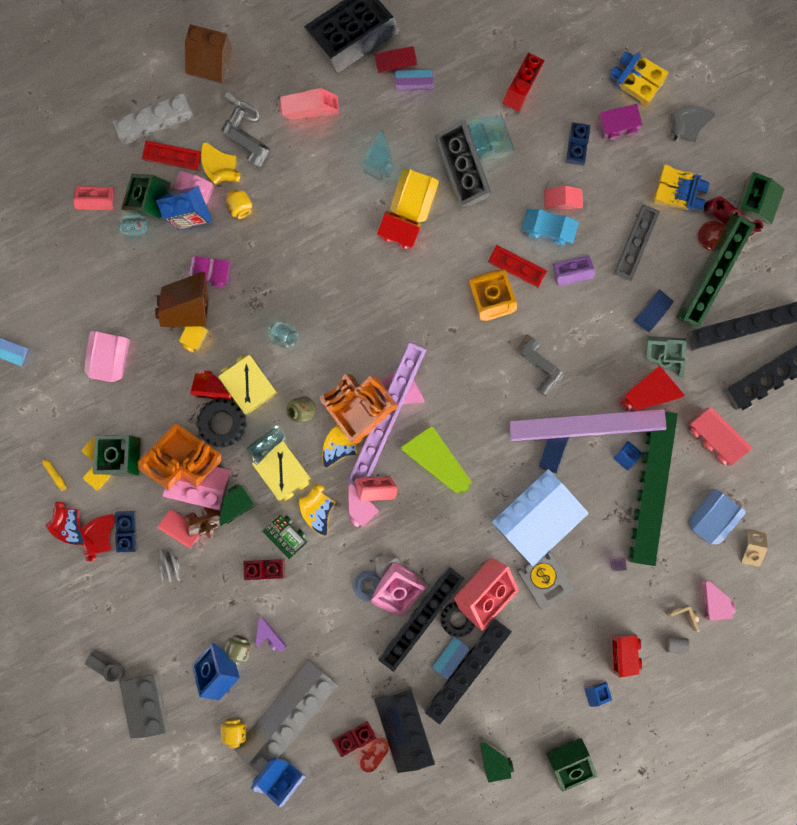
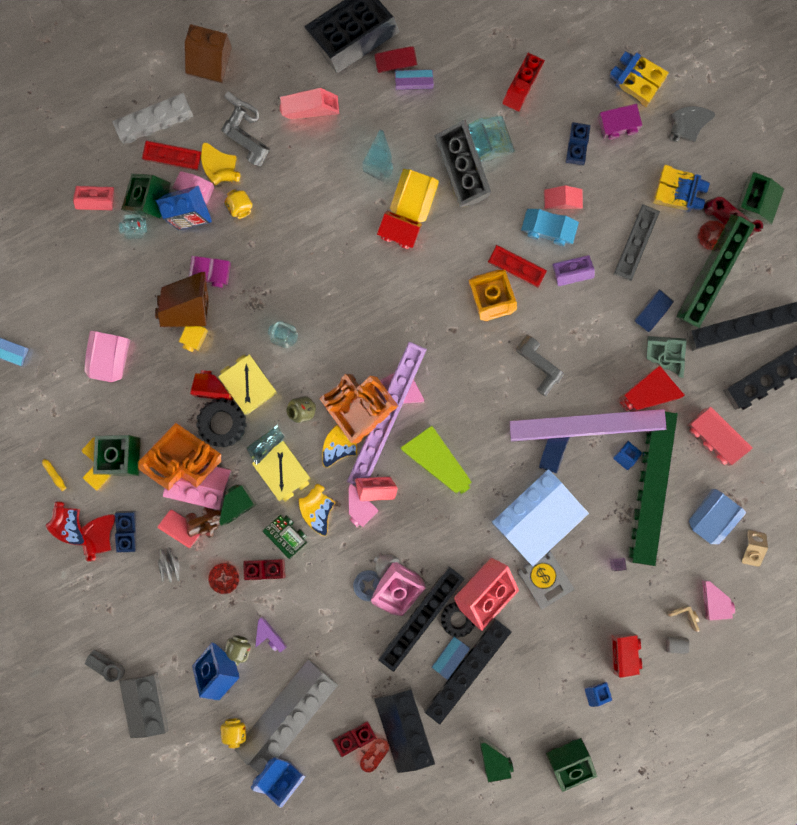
none -> clear red gear [208,563,240,594]

